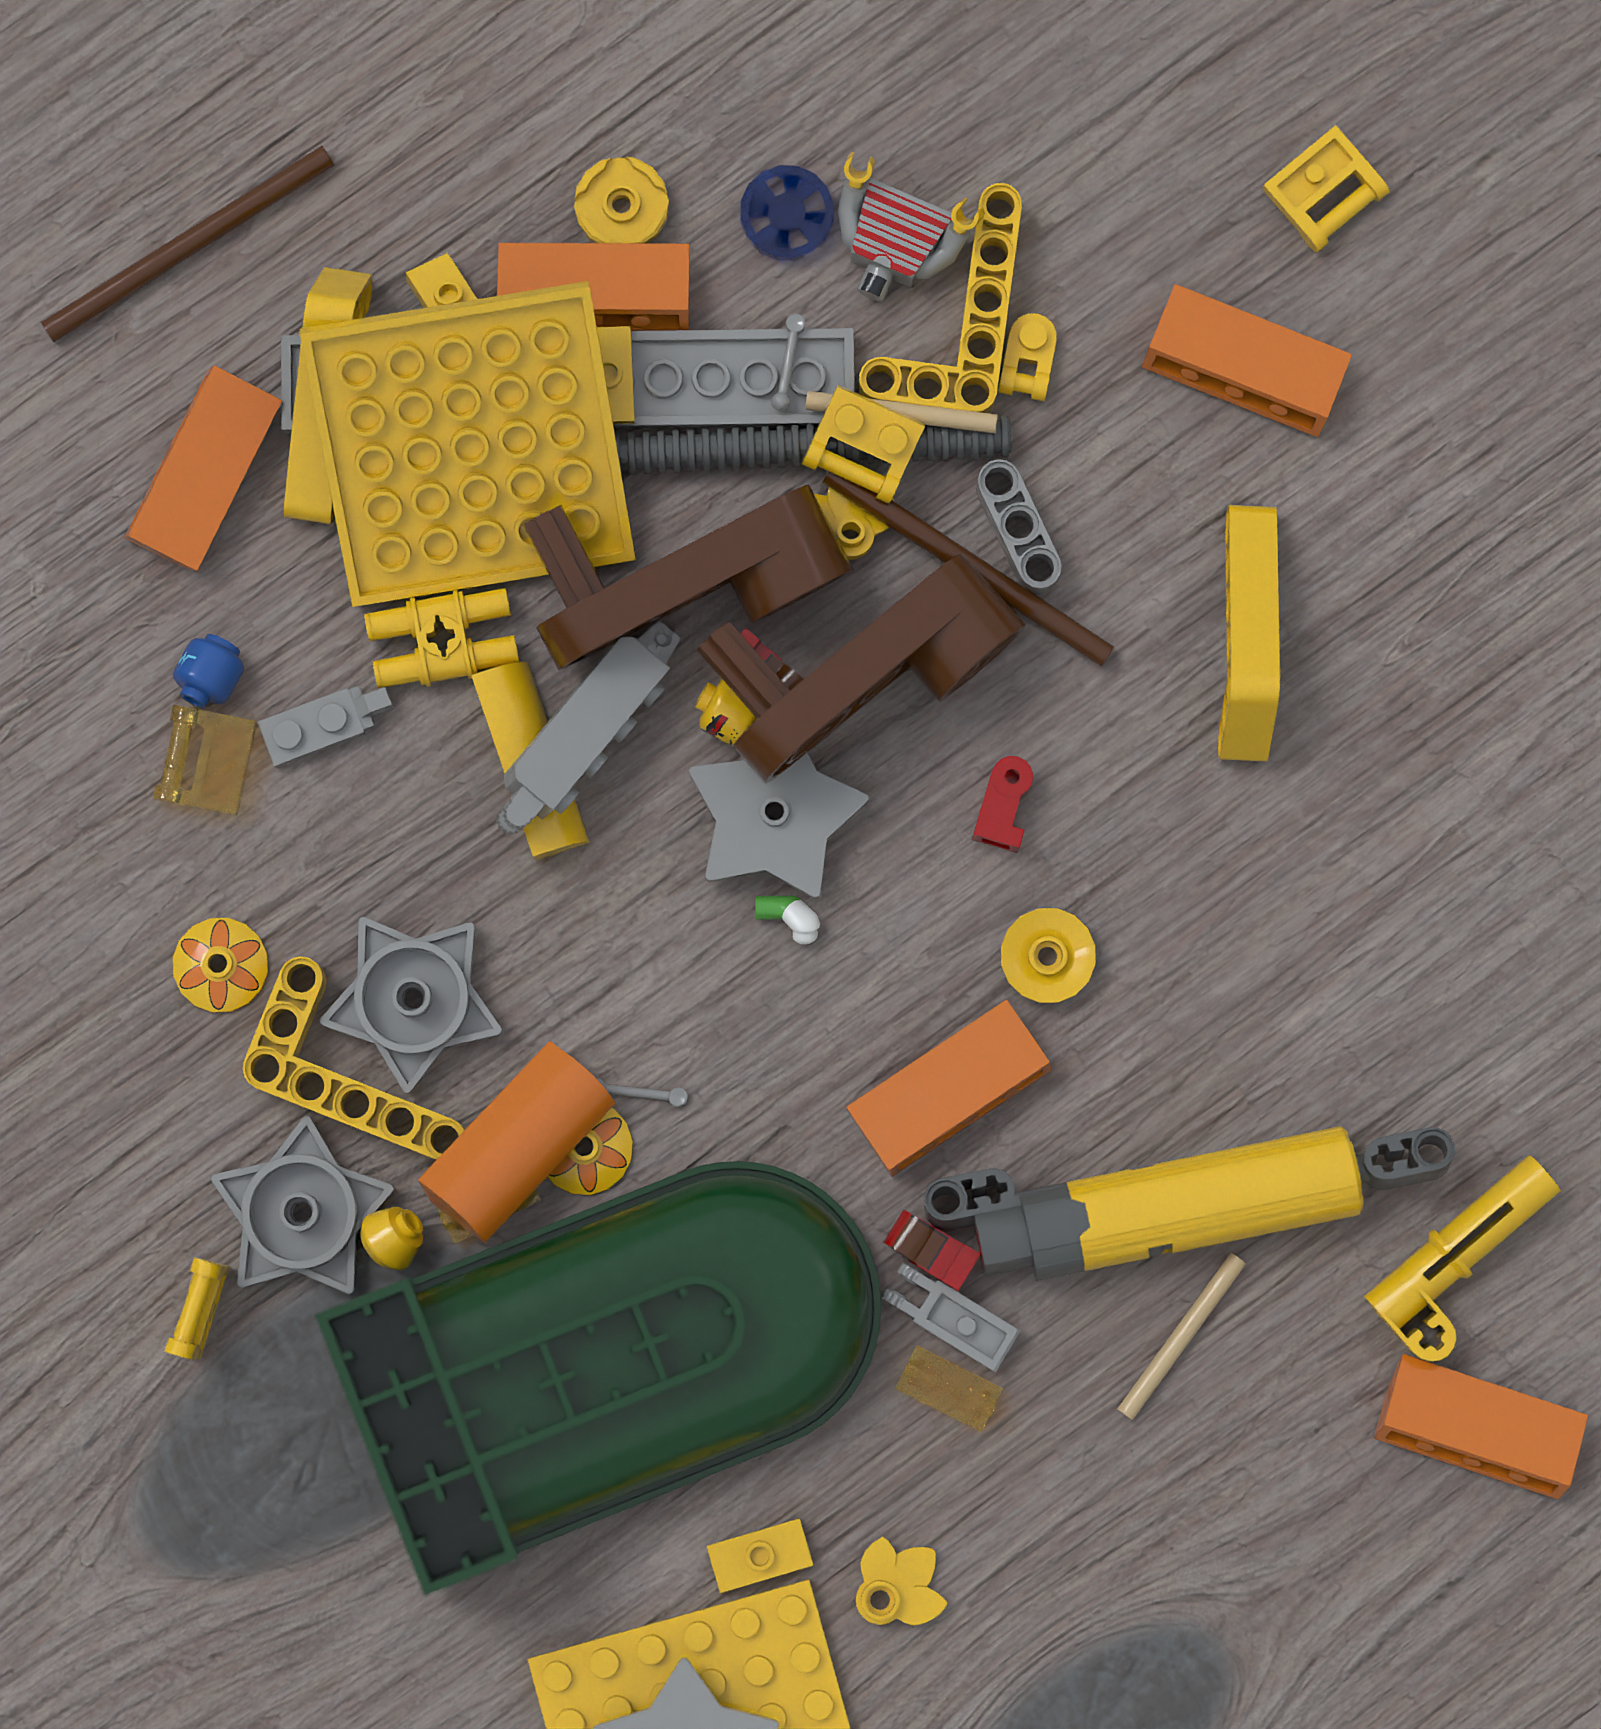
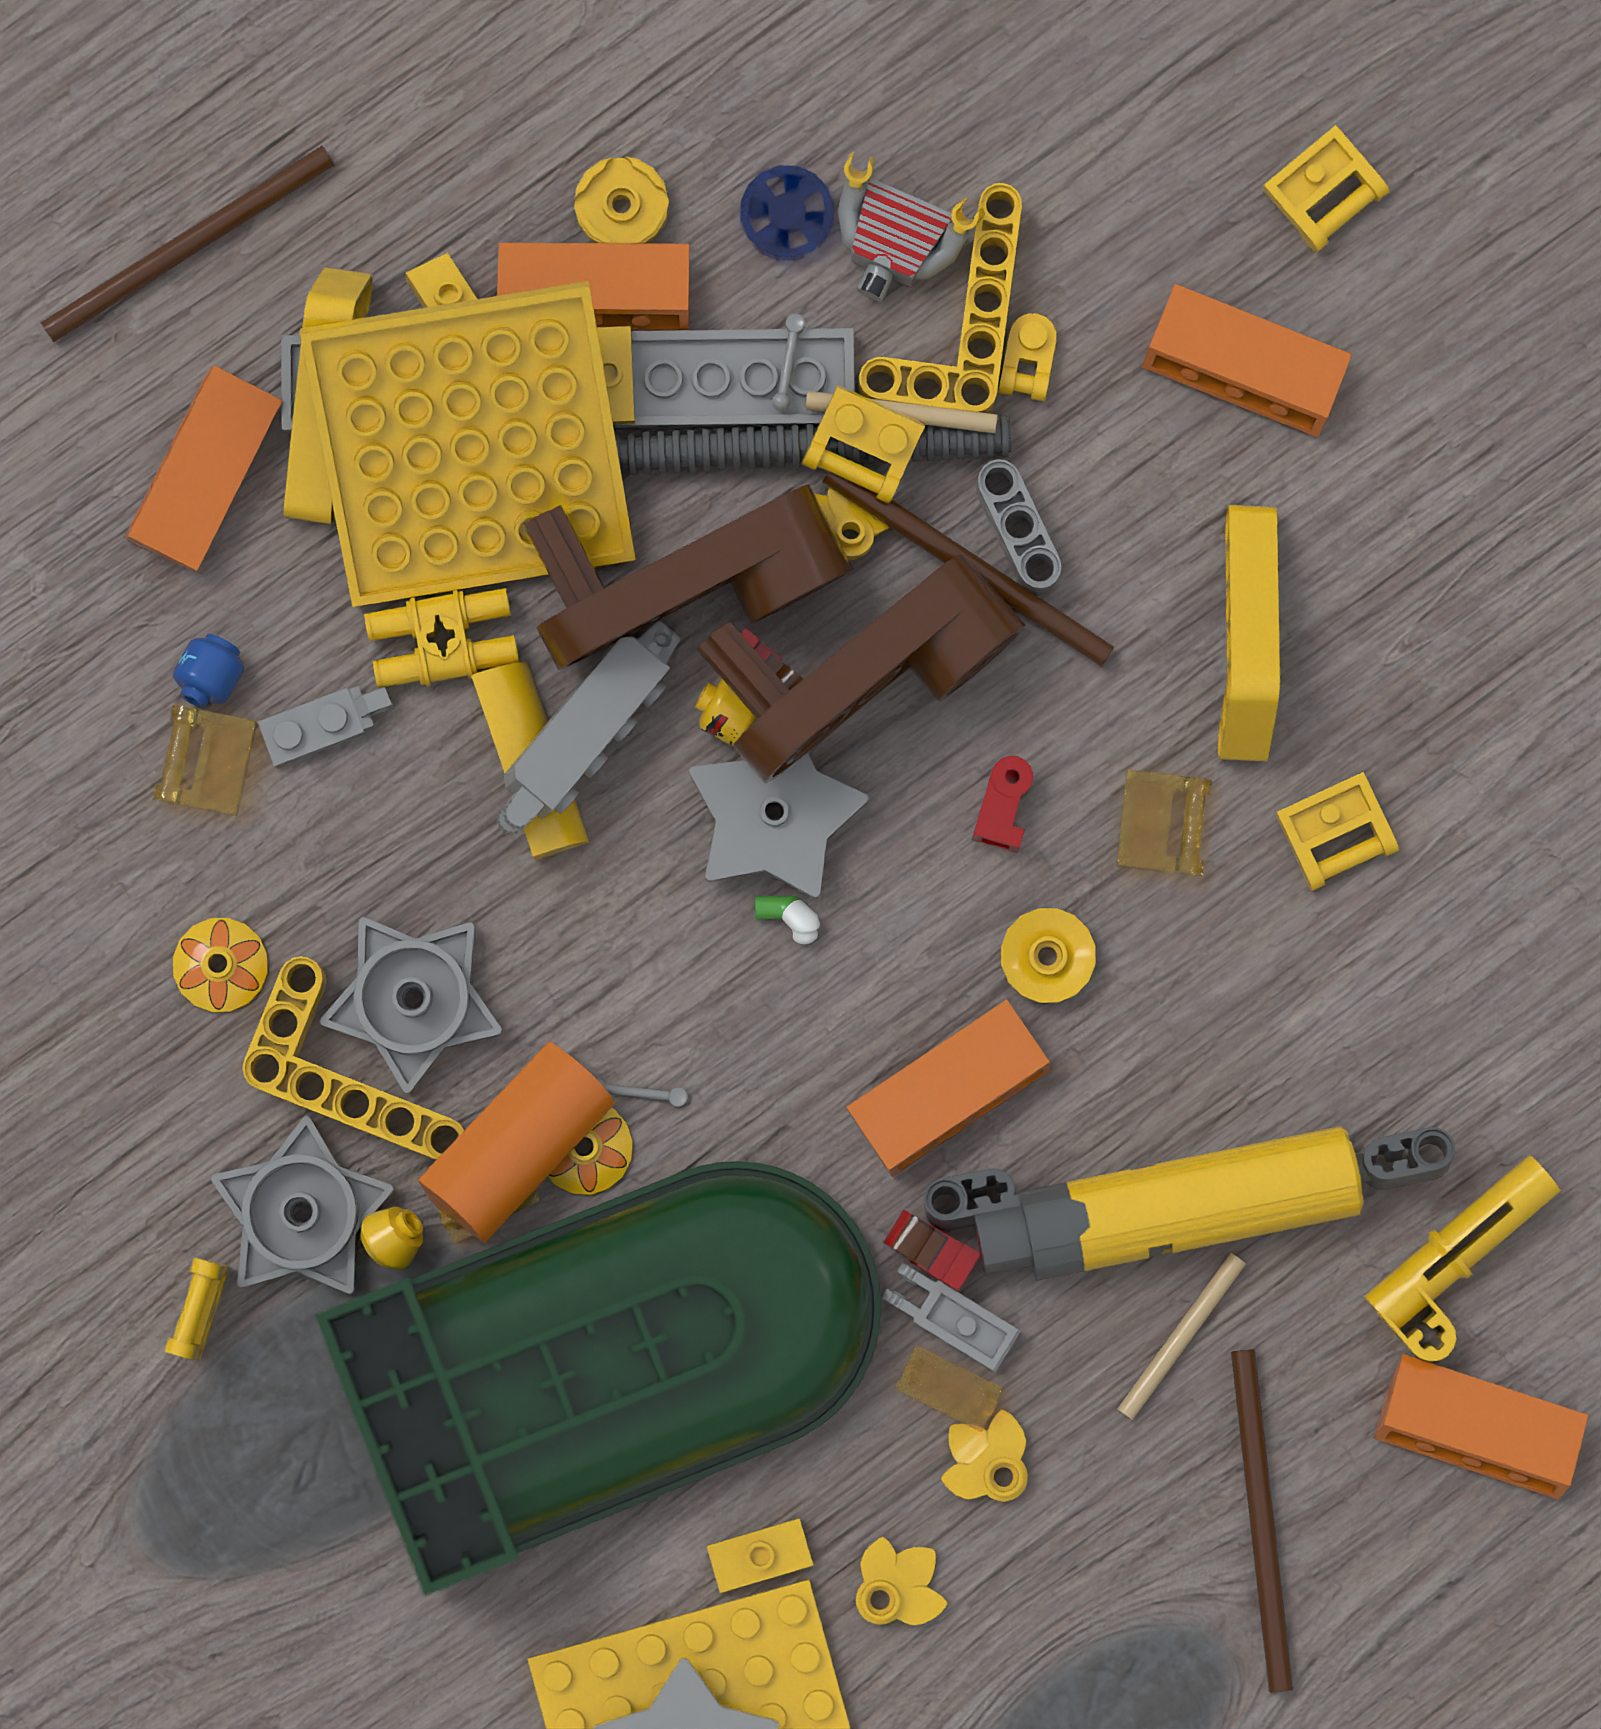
none -> yellow plate [941,1410,1028,1502]
none -> clear yellow plate [1116,770,1212,876]
none -> reddish brown piece [1231,1349,1293,1693]
none -> yellow plate [1275,772,1399,891]

